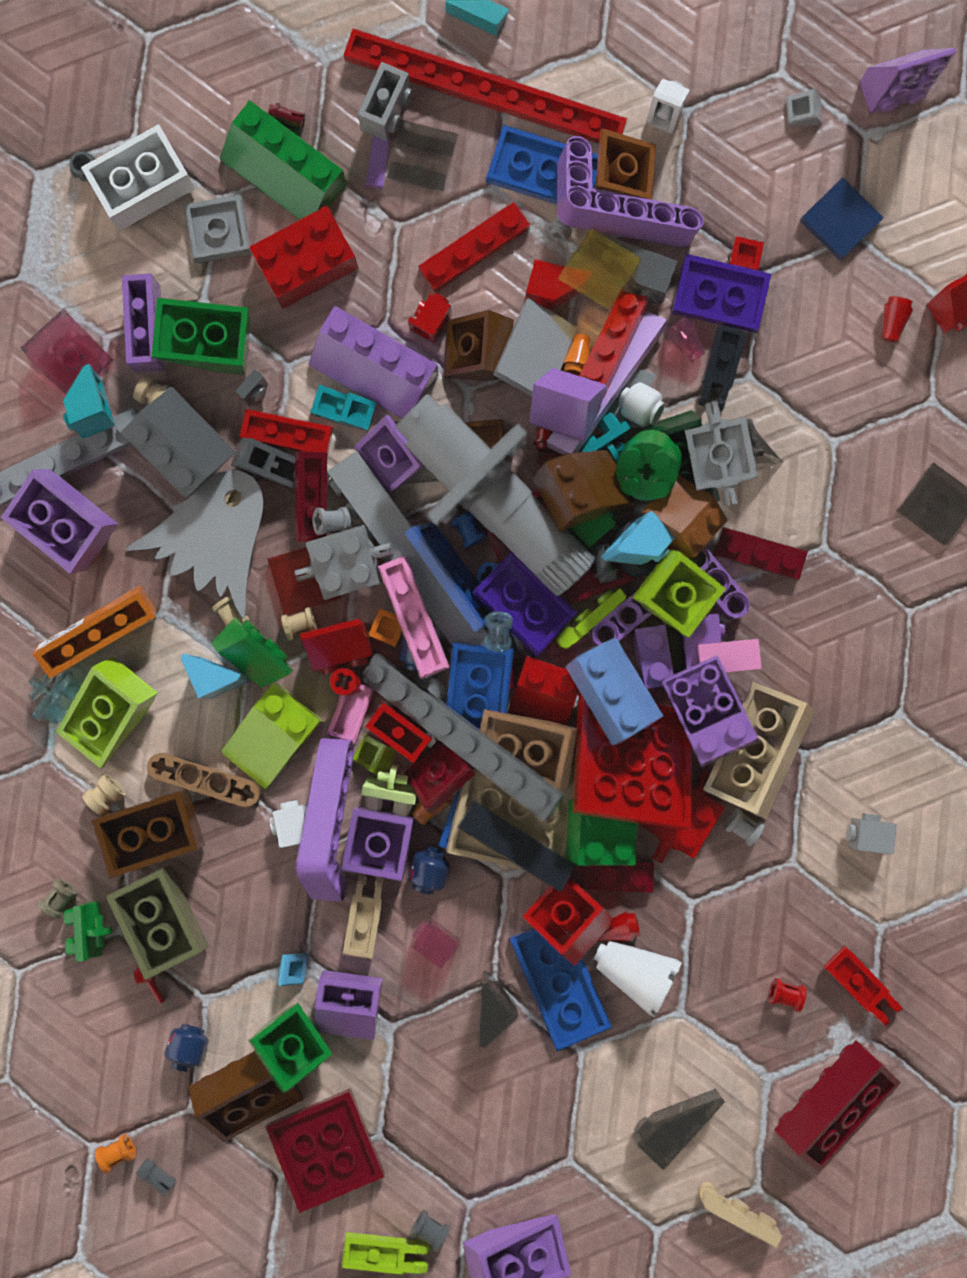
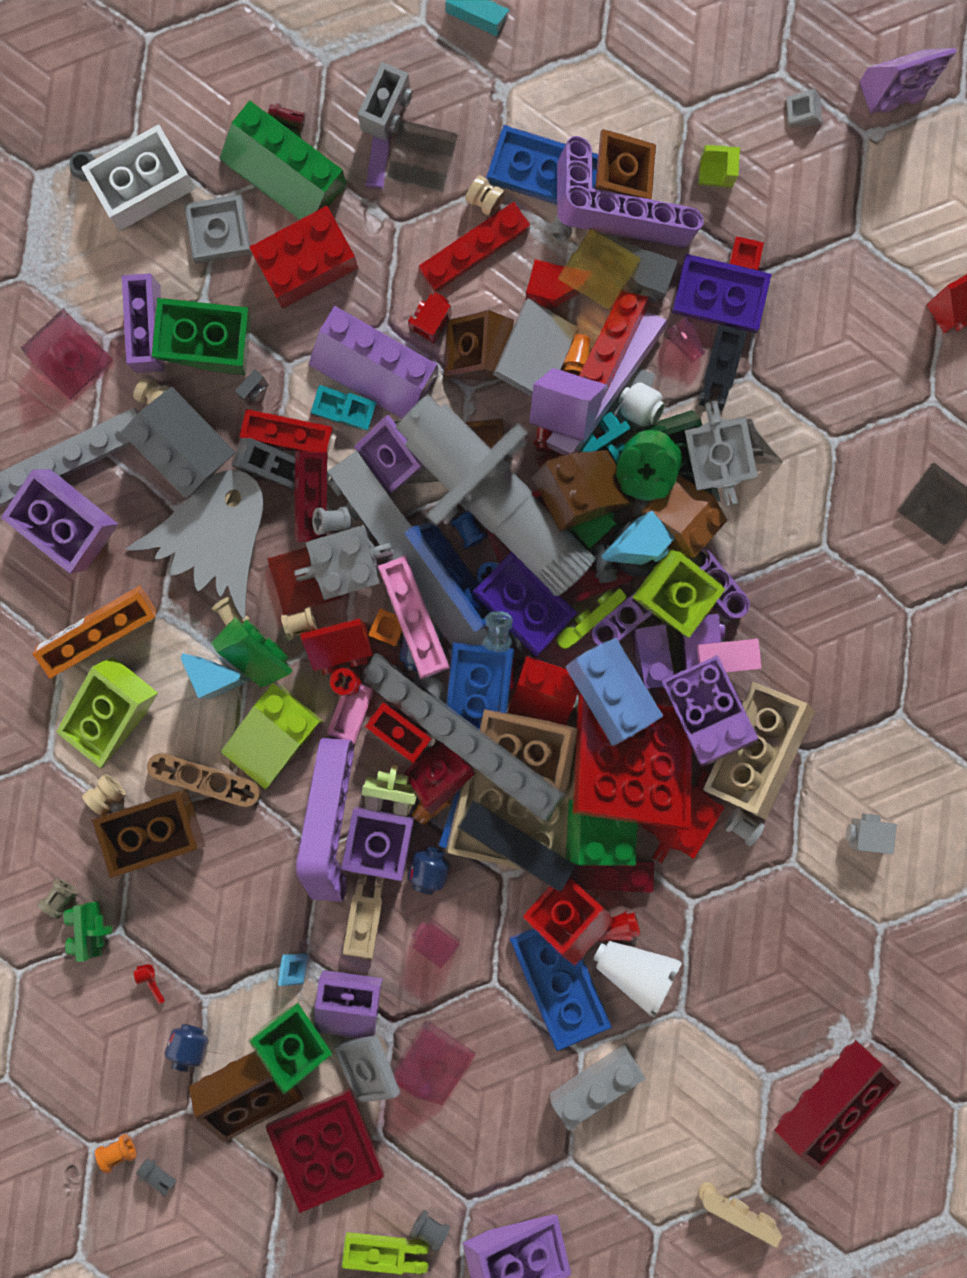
clear light blue hips [28,669,82,725] -> none
teal slope [63,364,115,439] -> none
olive brick [106,865,209,980] -> none
white brick [270,800,307,848] -> none
red plate [343,28,628,144] -> none
lime slope [353,734,397,775] -> none
clear smoke slope [479,971,518,1047] -> none
clear smoke slope [633,1088,725,1171] -> none
white slope [645,79,690,134] -> none
dark red plate [713,527,808,581] -> none
red bush [768,978,807,1012] -> none
dark blue tile [799,177,883,261] -> none
red hinge [823,946,903,1027] -> none
red cone [881,296,914,342] -> none
none -> light grey tile [334,1035,401,1102]
none -> clear pink slope [392,1019,476,1105]
none -> tan wheel [465,175,505,217]
none -> light grey brick [550,1043,645,1131]
none -> lime panel [698,145,740,188]

